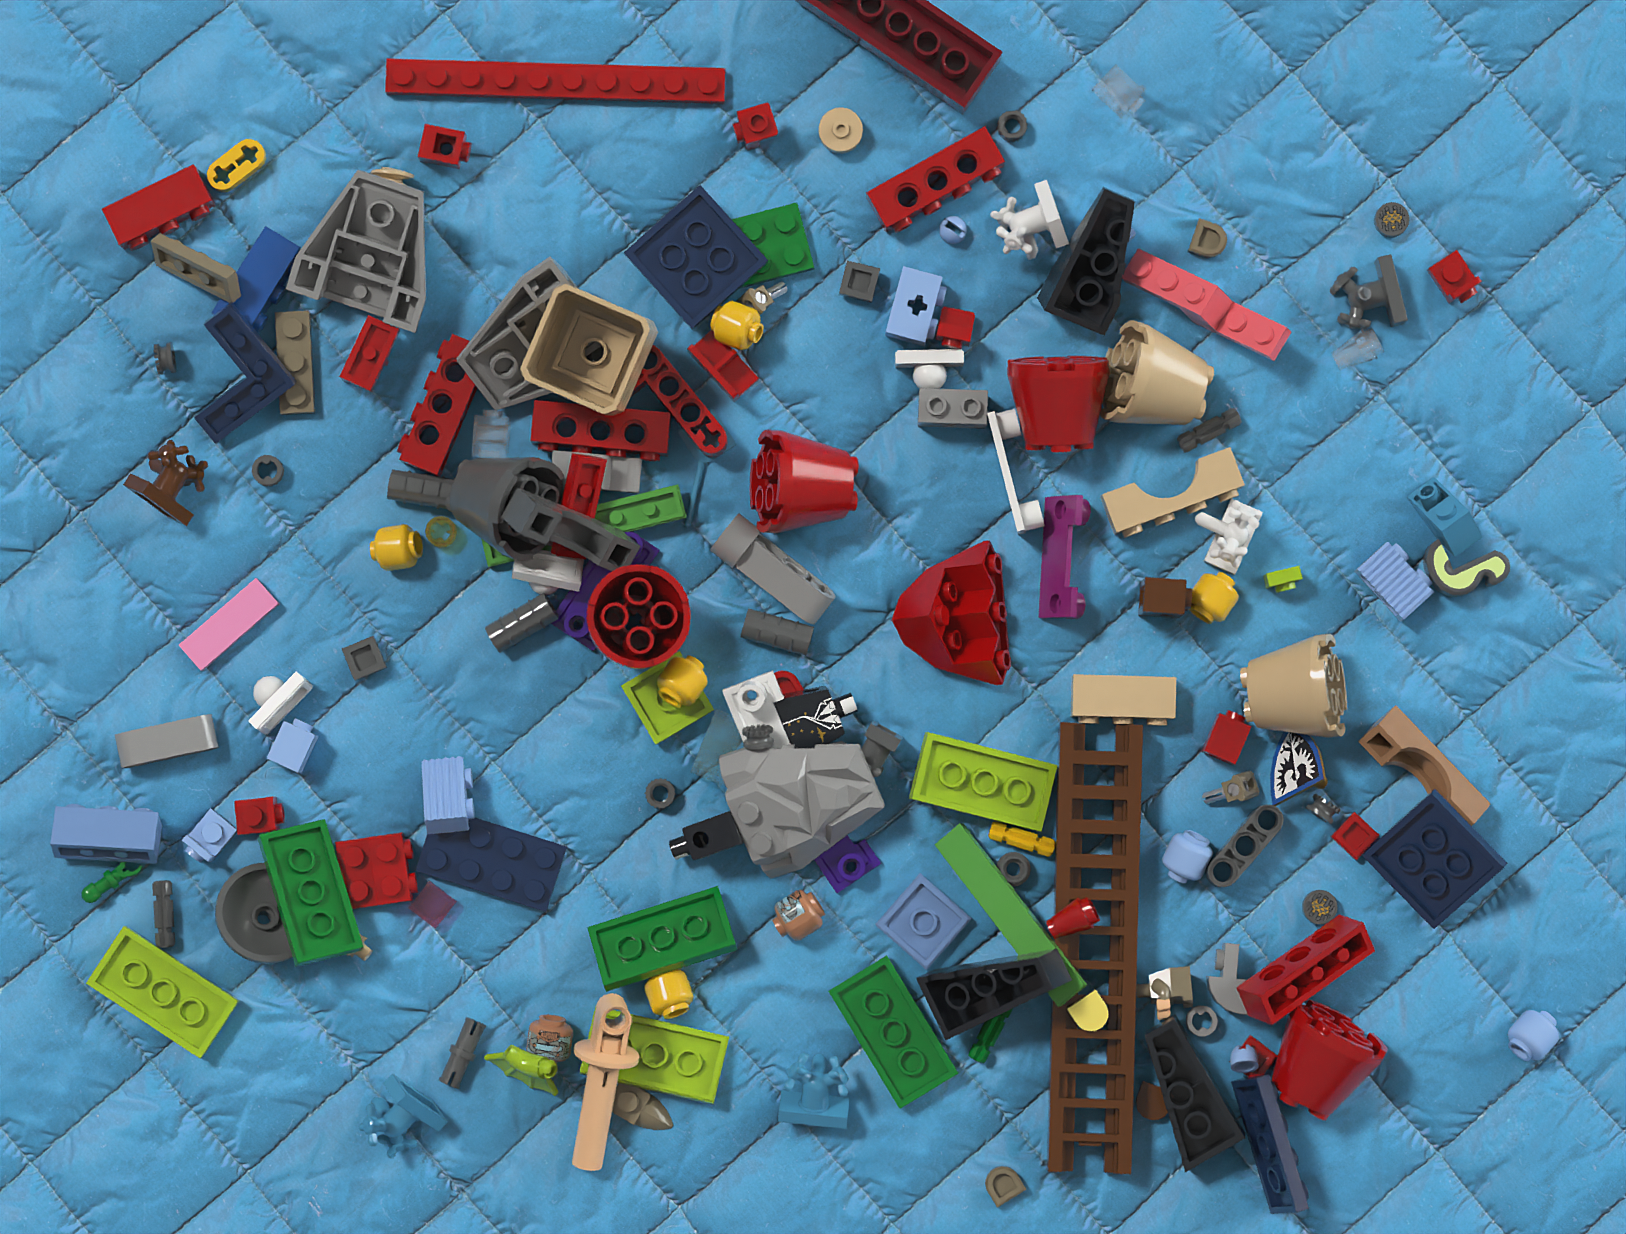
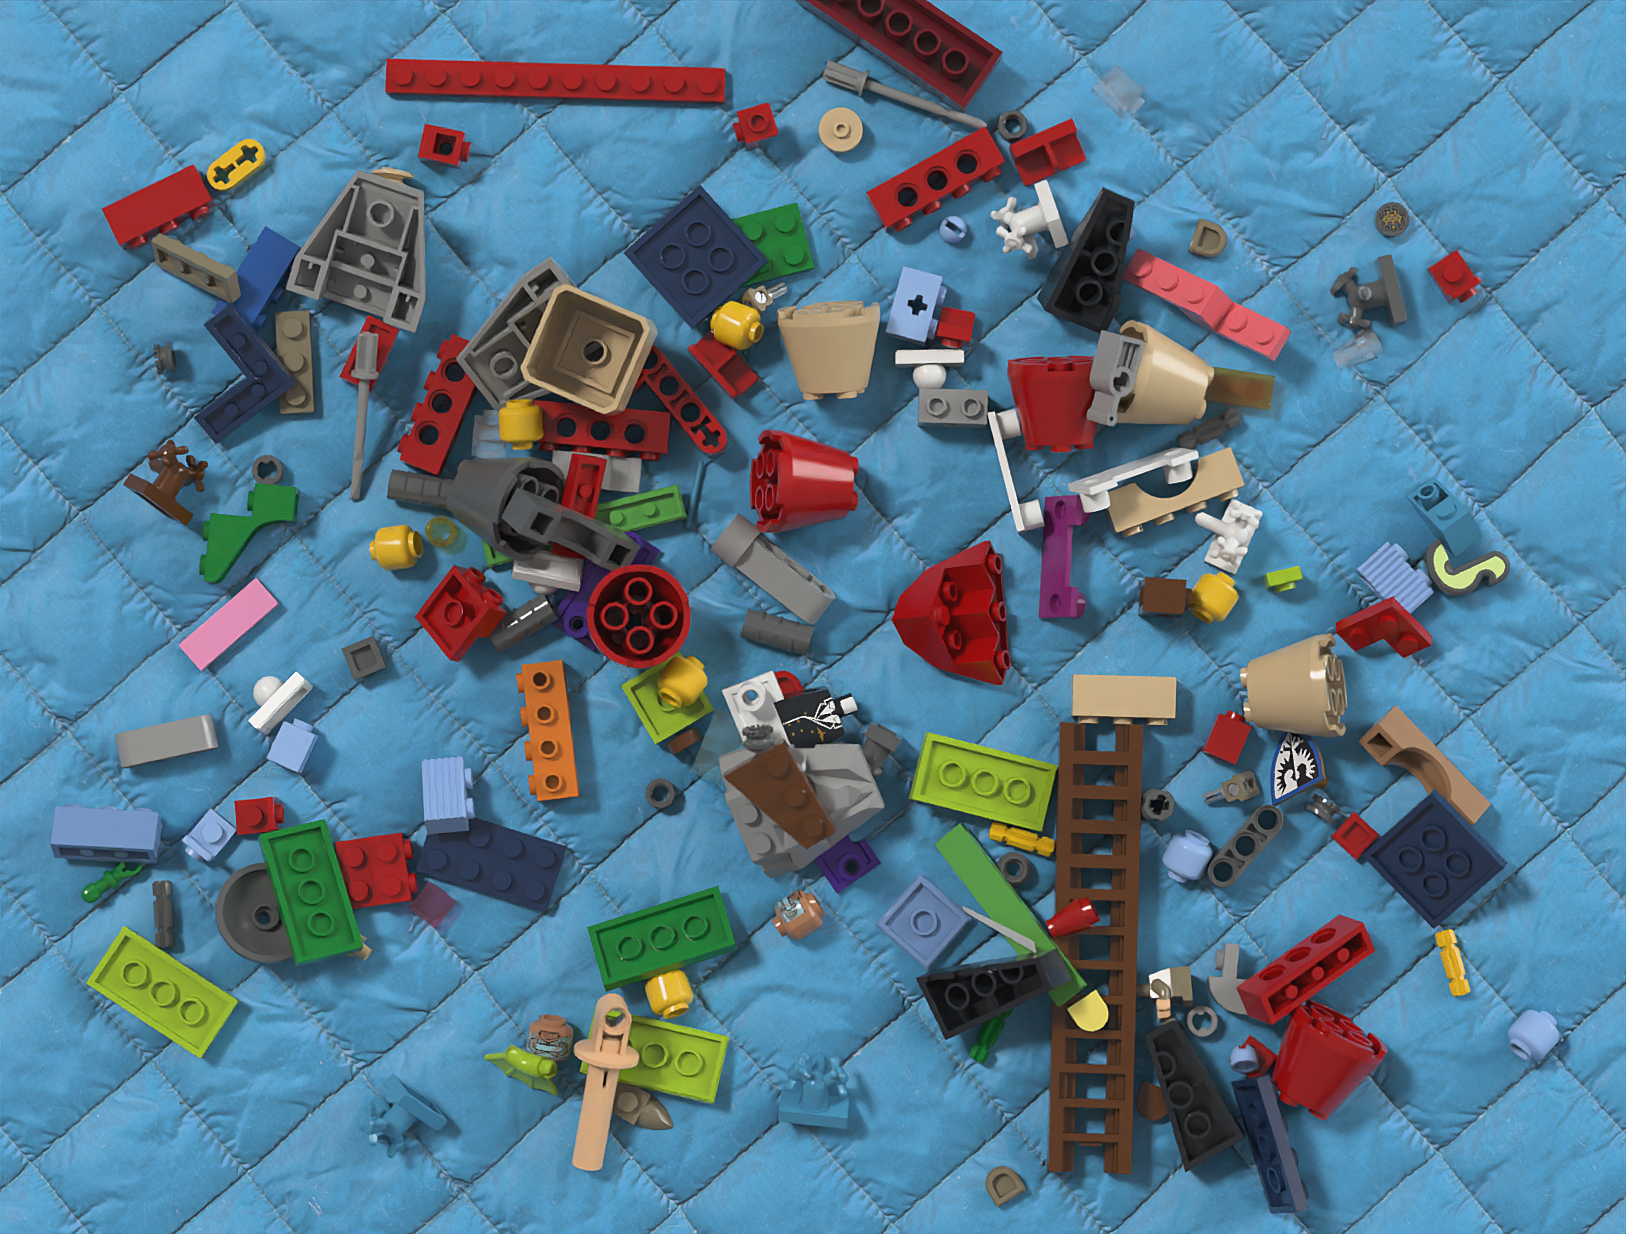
dark grey pin [439,1017,486,1089] -> none
black torso [669,811,745,861] -> none
green plate [828,955,958,1109] -> none
dark grey plate [839,260,880,303] -> none
dark grey tile [1302,890,1338,924] -> none
none -> green arch [199,483,300,584]
none -> light grey piece [350,331,379,500]
none -> red plate [415,565,507,662]
none -> yellow head [498,399,544,450]
none -> orange brick [516,660,580,802]
none -> reddish brown tile [667,728,703,756]
none -> reddish brown wedge [723,738,837,850]
none -> tan cone [777,301,880,400]
none -> light grey piece [823,60,987,129]
none -> white sticker [962,906,1036,953]
none -> red panel [1008,118,1086,187]
none -> white brick [1067,447,1199,513]
none -> light grey piece [1087,330,1146,427]
none -> dark grey axle [1141,788,1175,823]
none -> clear orange plate [1204,366,1275,411]
none -> red plate [1336,596,1432,658]
none -> yellow axle [1435,929,1470,997]

